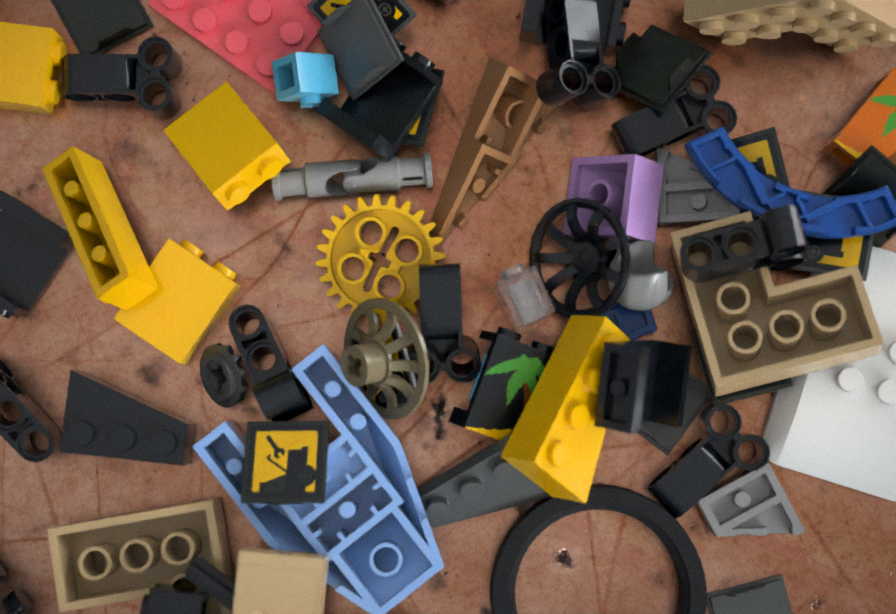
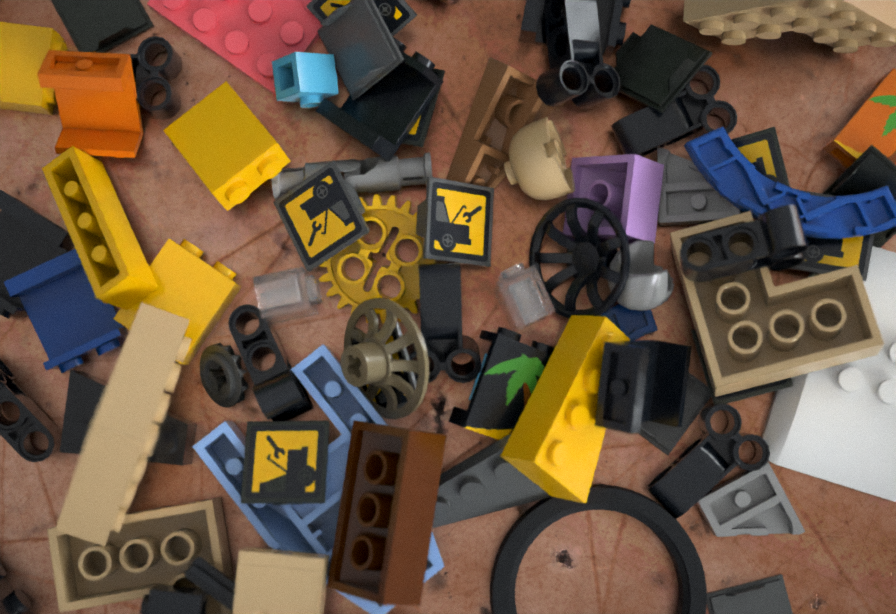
none -> blue panel [4,249,128,374]
none -> orange panel [37,50,144,158]
none -> tan brick [55,302,192,546]
none -> clear brick [253,267,323,324]
none -> piece [273,161,370,272]
none -> reddish brown slope [327,420,447,606]
none -> piece [416,177,494,267]
none -> tan cylinder [504,117,575,200]

